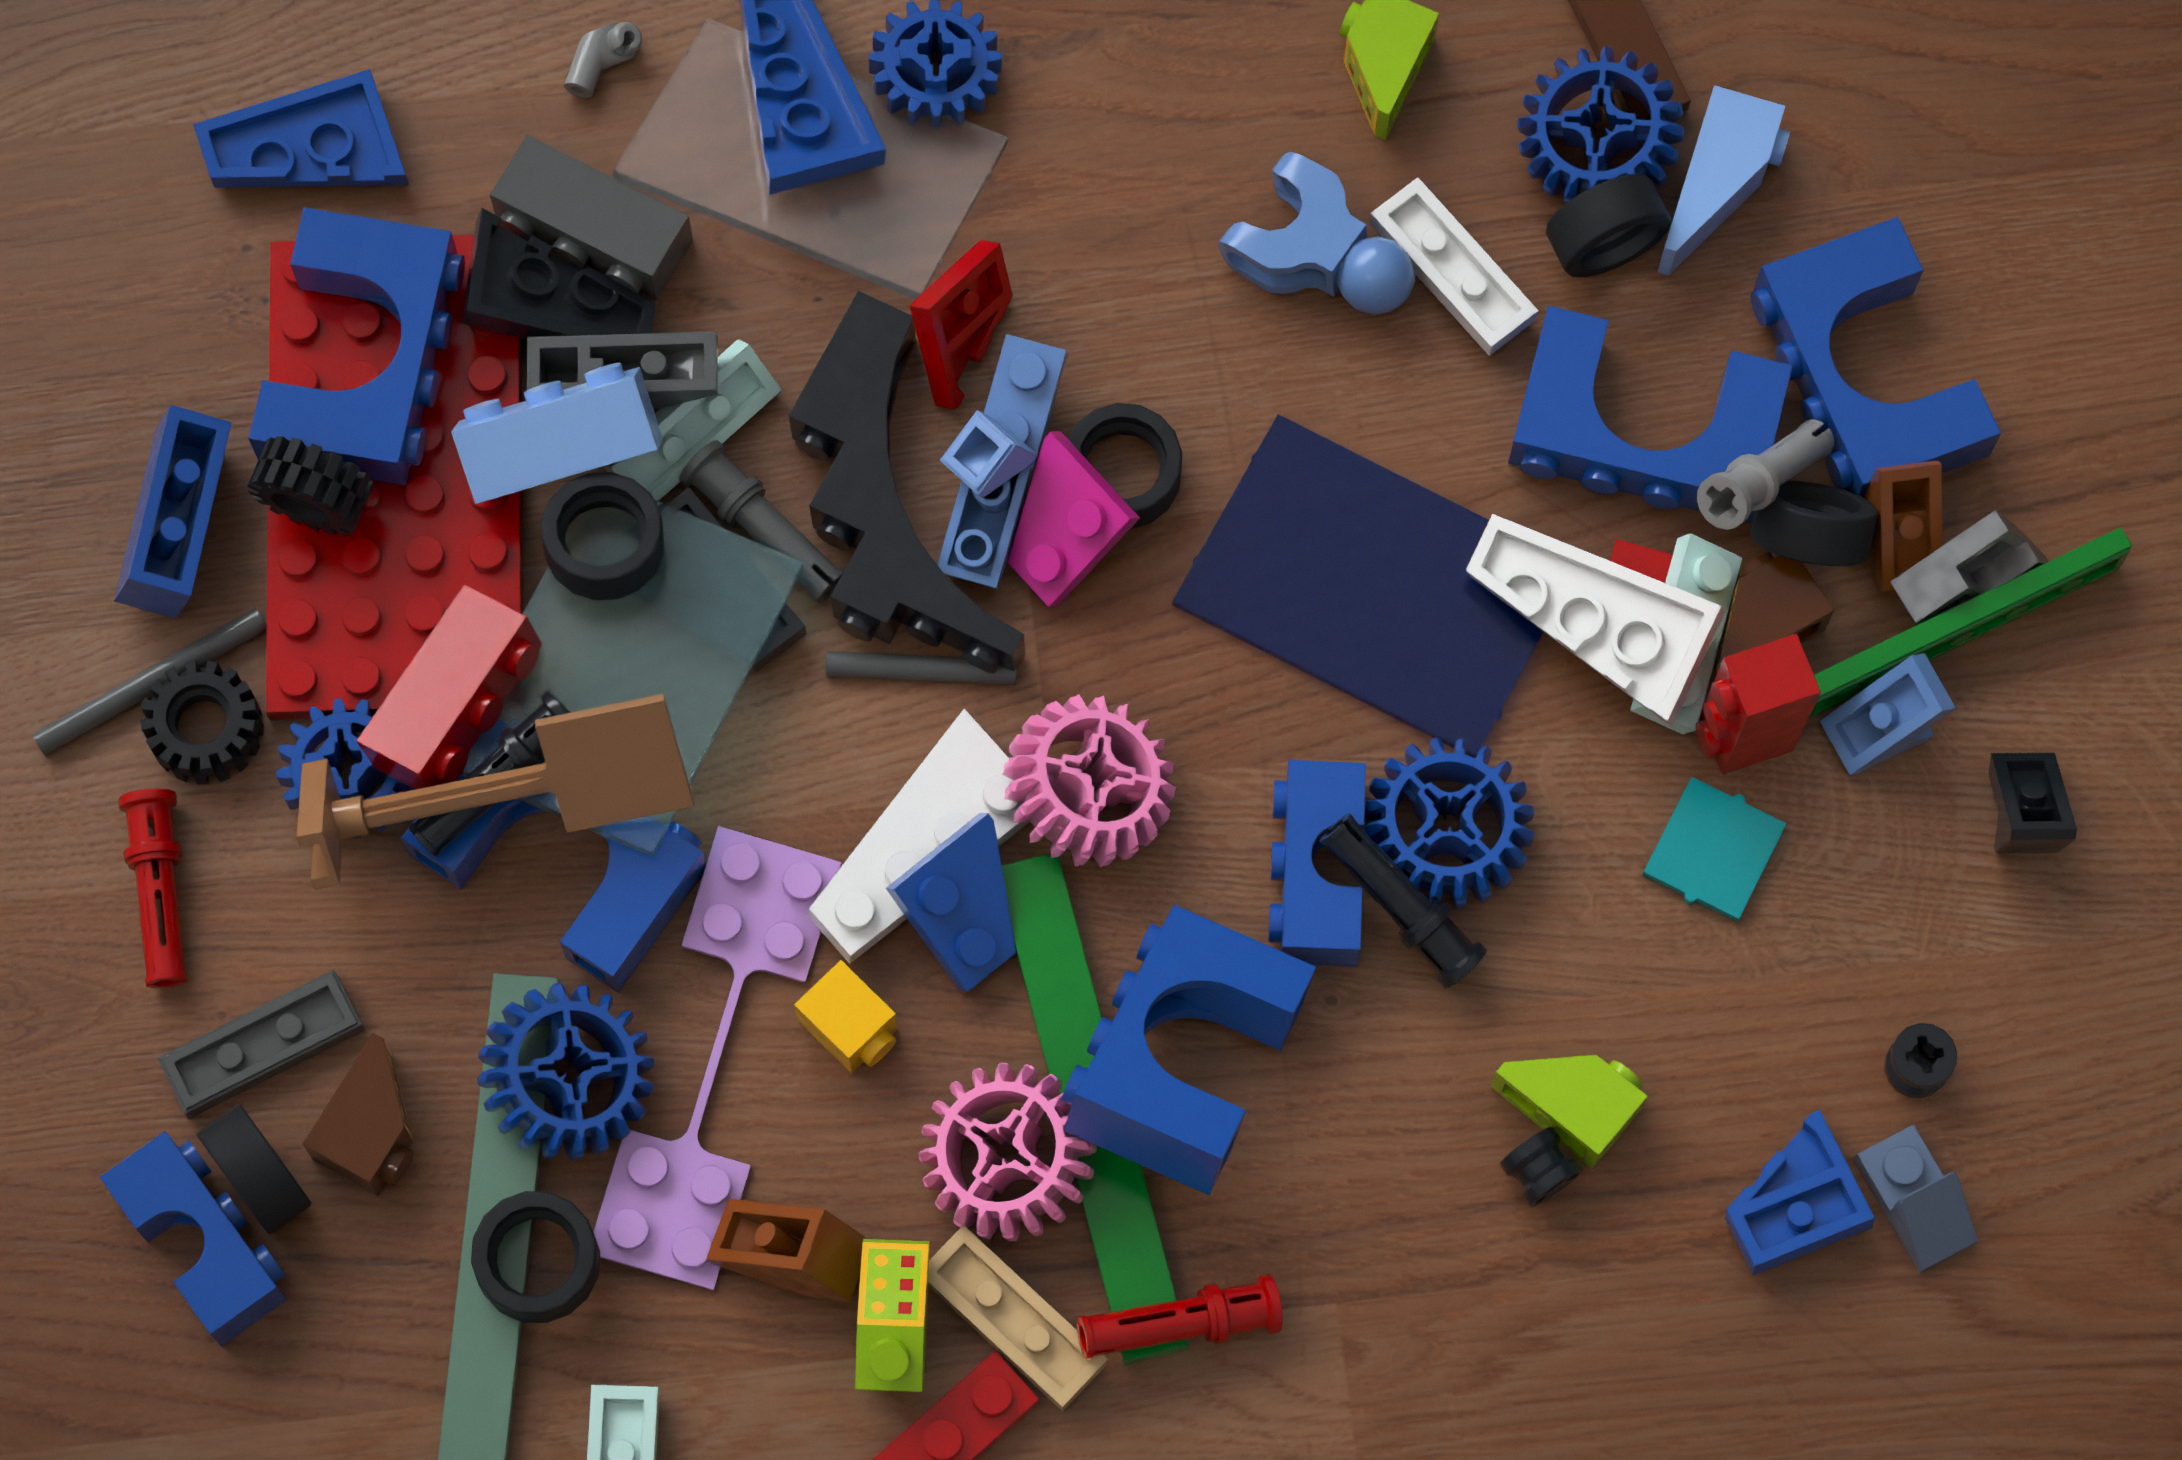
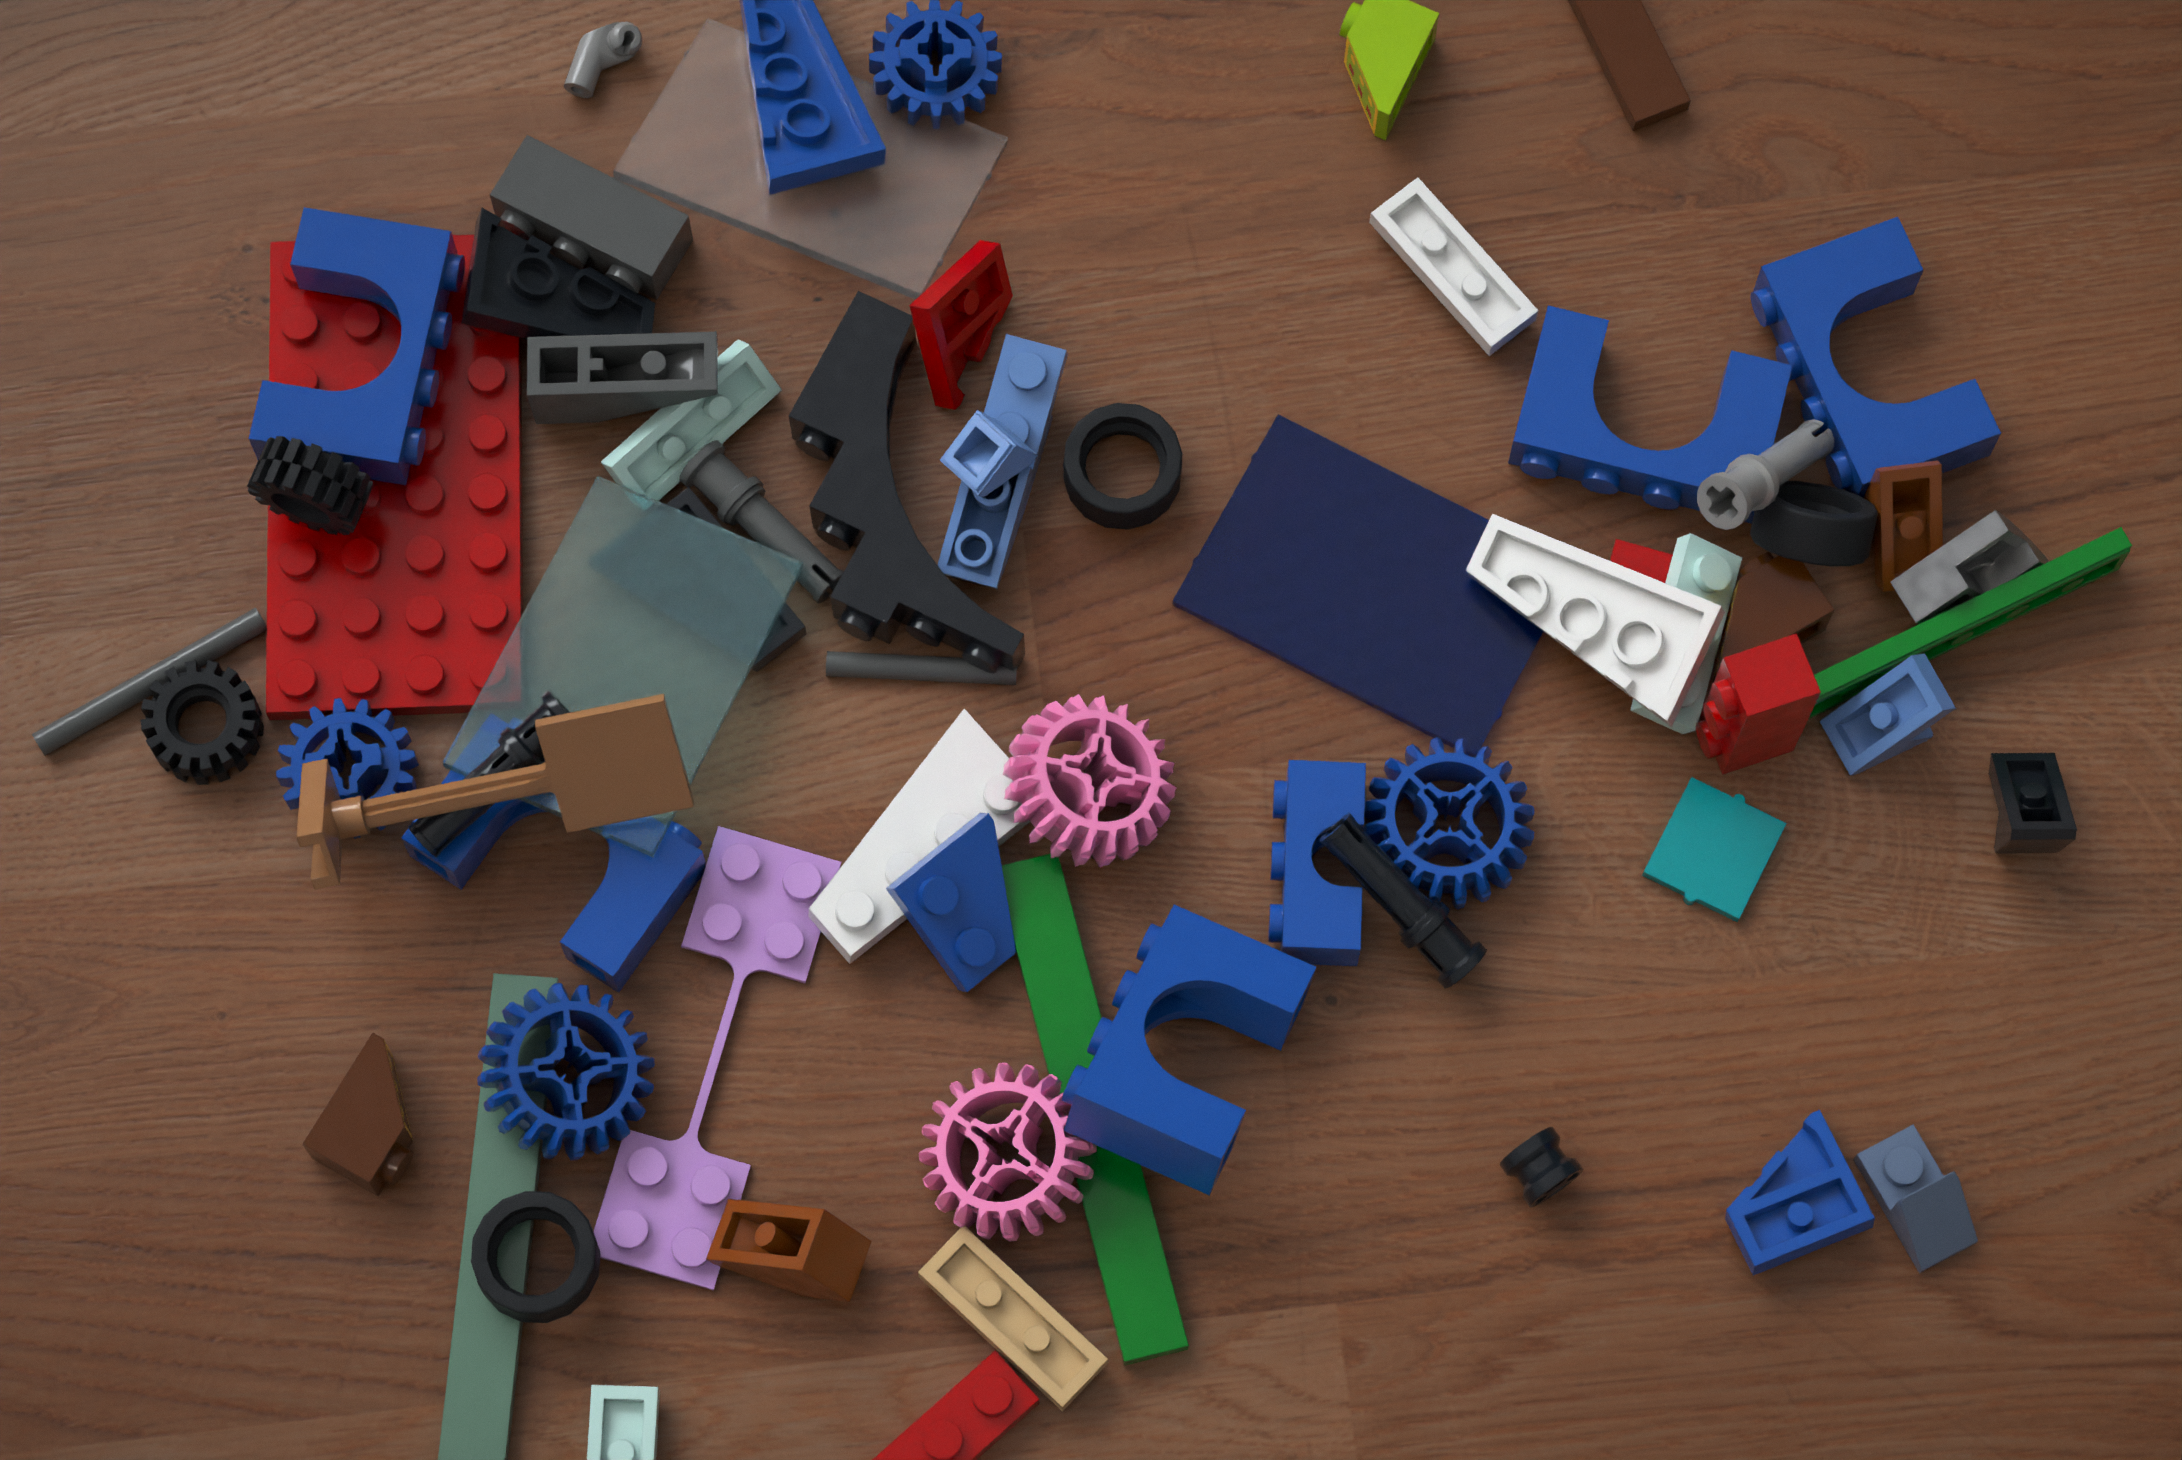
blue arch [100,1131,287,1346] -> none
blue brick [114,405,232,618] -> none
red pin [118,788,187,988] -> none
dark grey tile [158,970,365,1119] -> none
blue wing [193,69,409,188] -> none
black tyre [197,1104,312,1234] -> none
brick [356,585,543,789] -> none
light blue brick [451,363,663,504] -> none
black tyre [541,472,664,601] -> none
yellow brick [794,960,898,1074] -> none
lime slope [855,1239,930,1392] -> none
dark pink wing [1008,431,1140,607] -> none
red pin [1077,1274,1283,1359] -> none
medium blue piece [1218,152,1415,316] -> none
lime slope [1491,1055,1648,1169] -> none
blue gear [1517,45,1685,204] -> none
black tyre [1545,174,1672,277] -> none
light blue slope [1657,85,1791,275] -> none
black wheel [1884,1023,1957,1098] -> none

